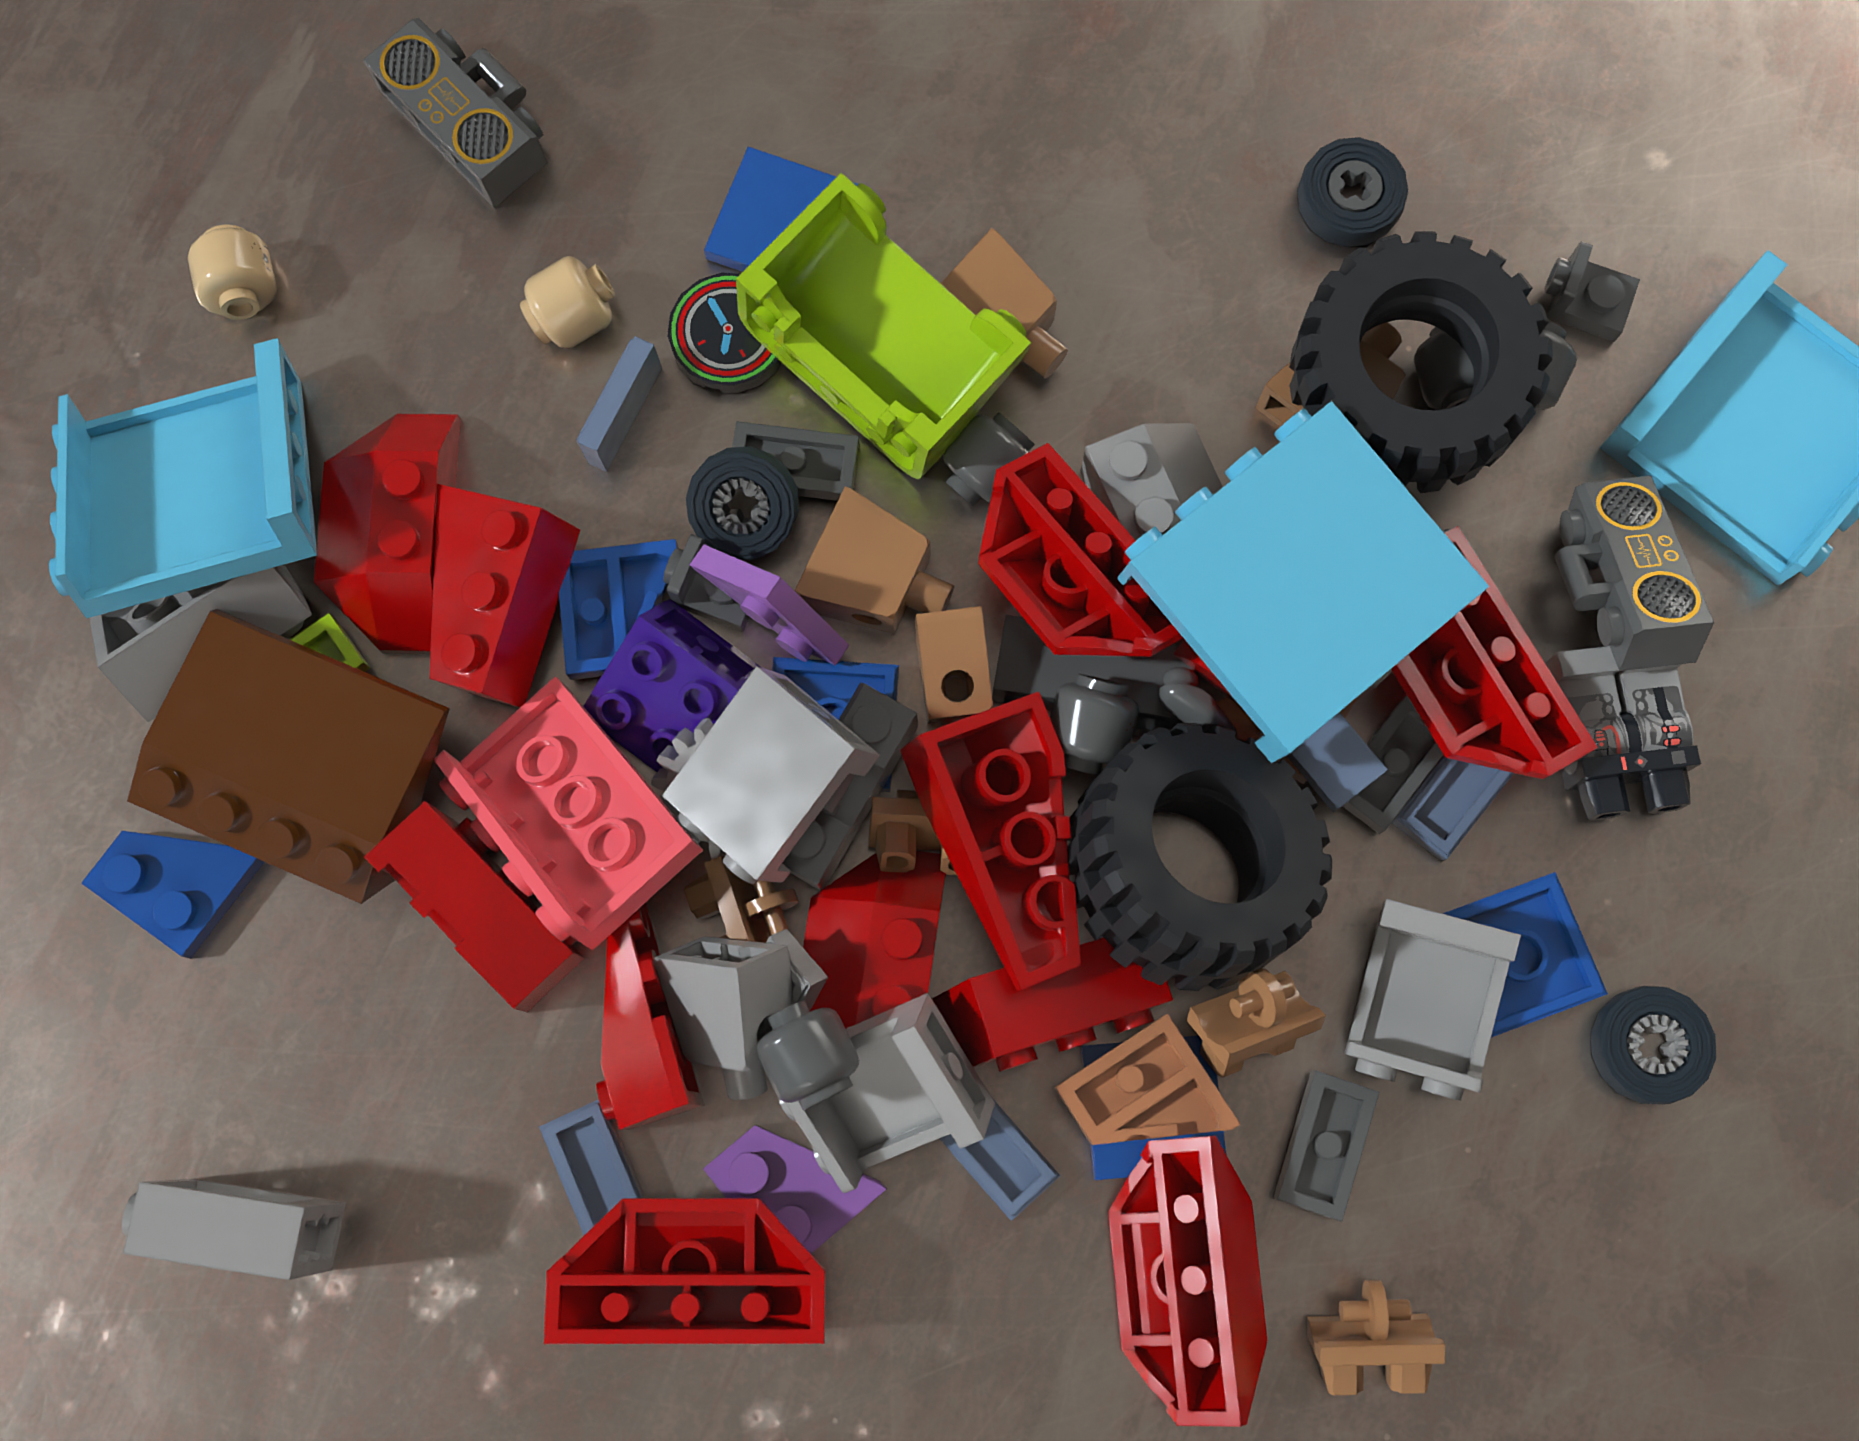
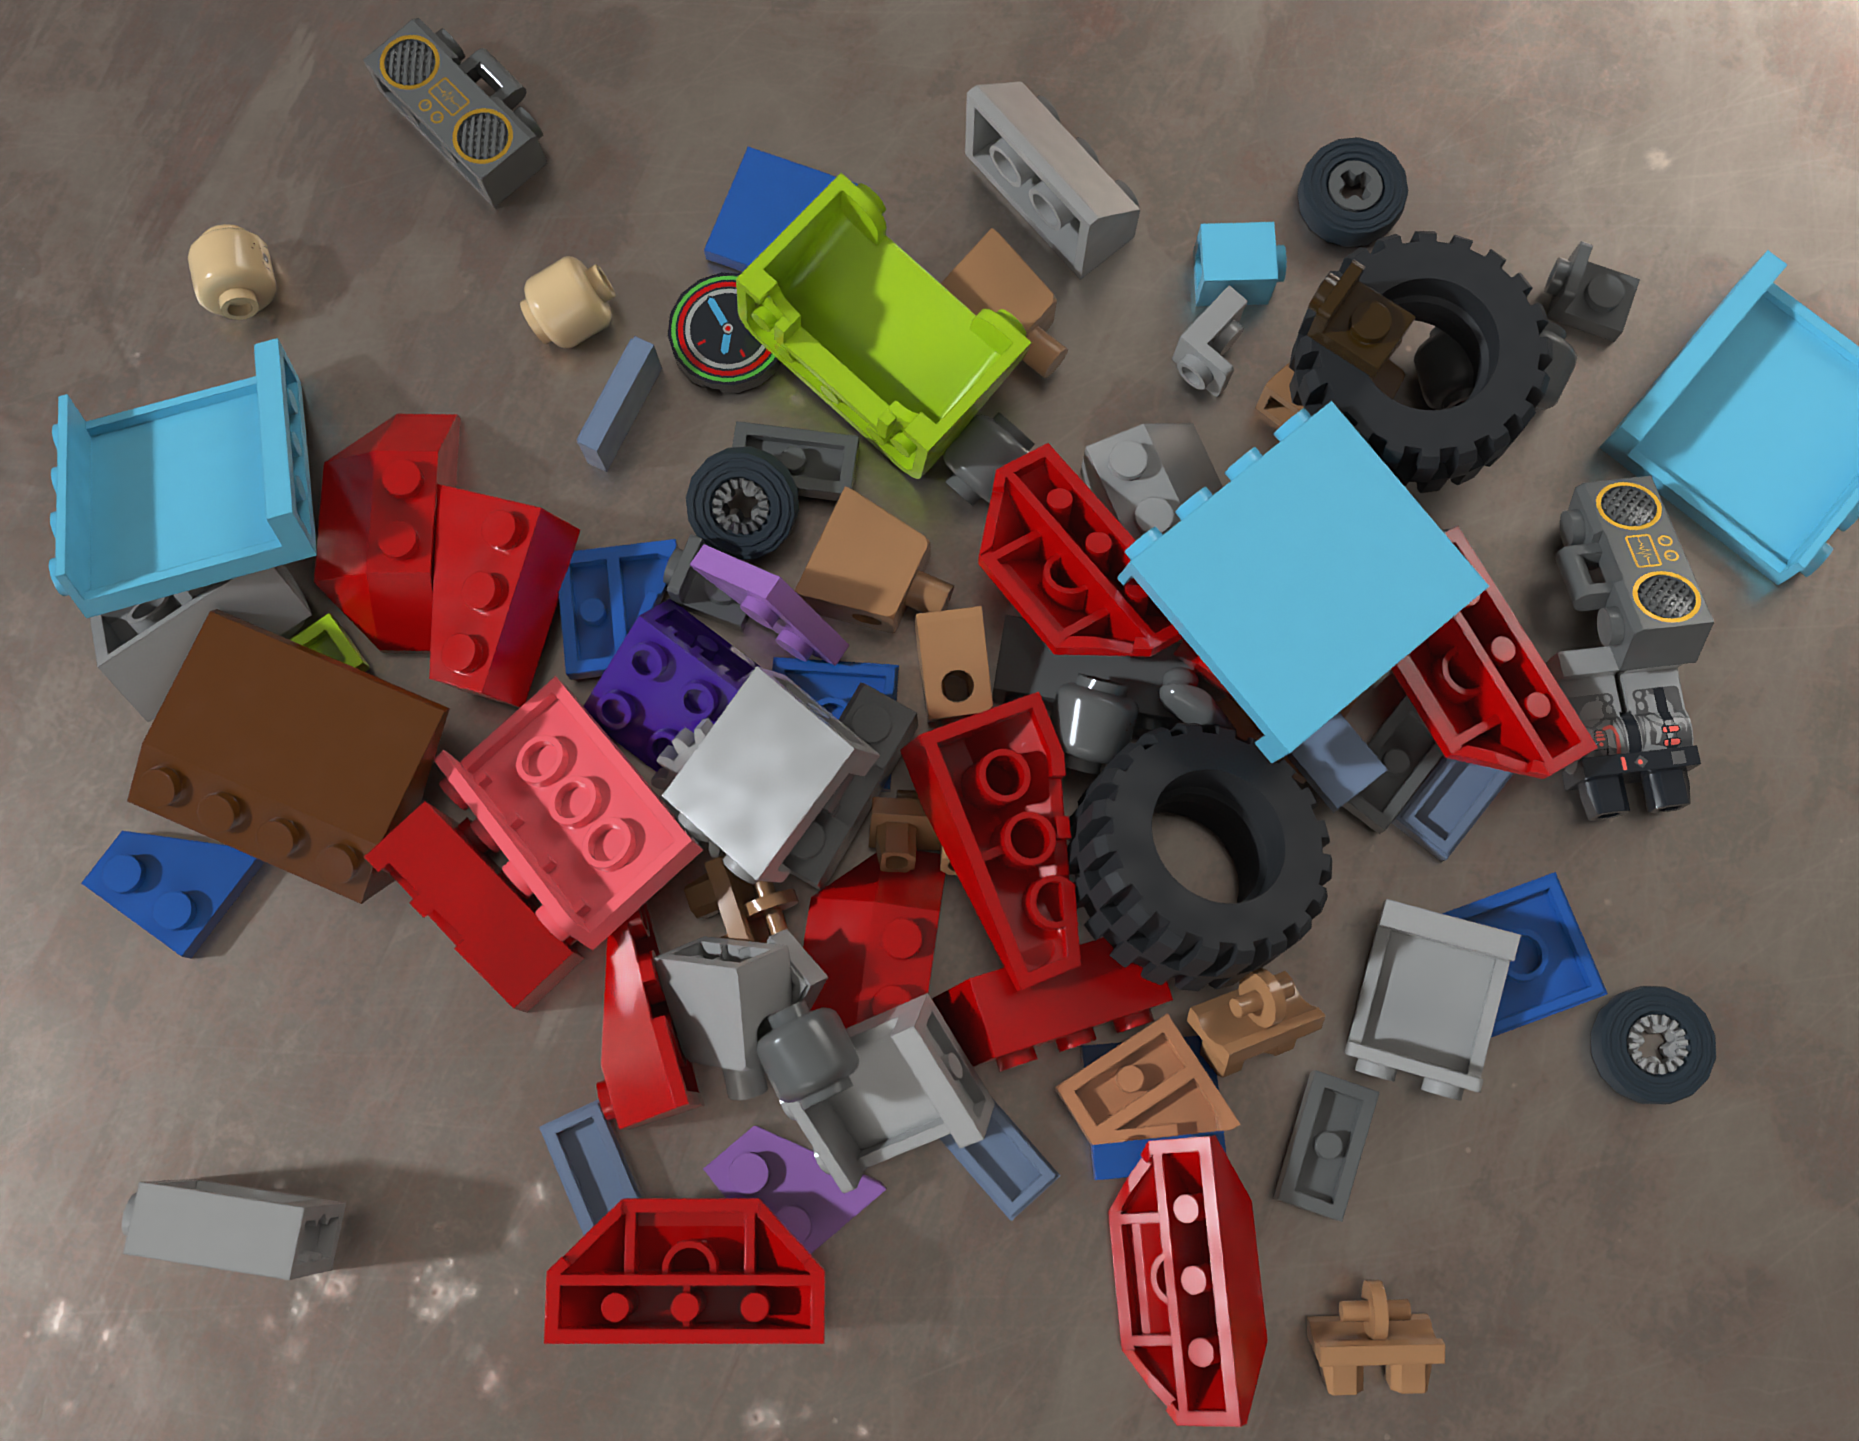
none -> light grey slope [965,81,1141,280]
none -> light grey bracket [1172,285,1248,397]
none -> medium azure brick [1193,222,1287,306]
none -> dark brown bracket [1307,260,1416,378]

